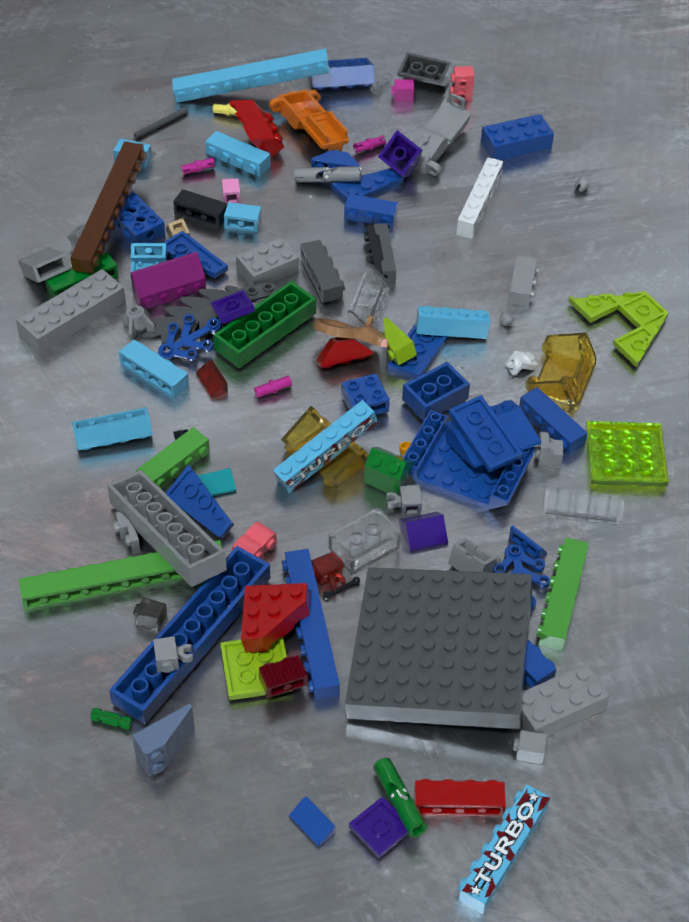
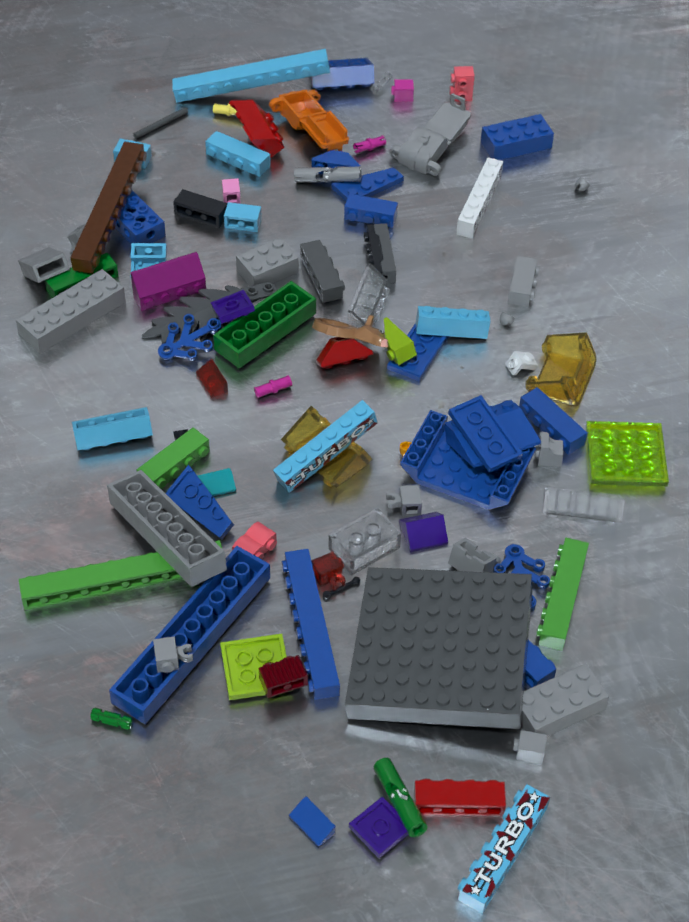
light grey slope [113,512,140,553] -> none
medium azure brick [119,340,189,399] -> none
light grey brick [122,306,156,340] -> none
sand blue slope [132,703,195,777] -> none
clear smoke brick [133,597,167,632] -> none
blue wing [163,230,228,278] -> none
tan slope [166,218,190,237] -> none
dark pink pin [181,157,215,176] -> none
red brick [241,583,310,653] -> none
blue brick [341,373,390,415] -> none
green slope [364,447,413,496] -> none
dark purple slope [378,130,423,178] -> none
dark grey slope [397,52,451,86] -> none
blue brick [402,361,470,422] -> none
blue slope [509,525,547,559] -> none
lime wing [568,291,669,367] -> none

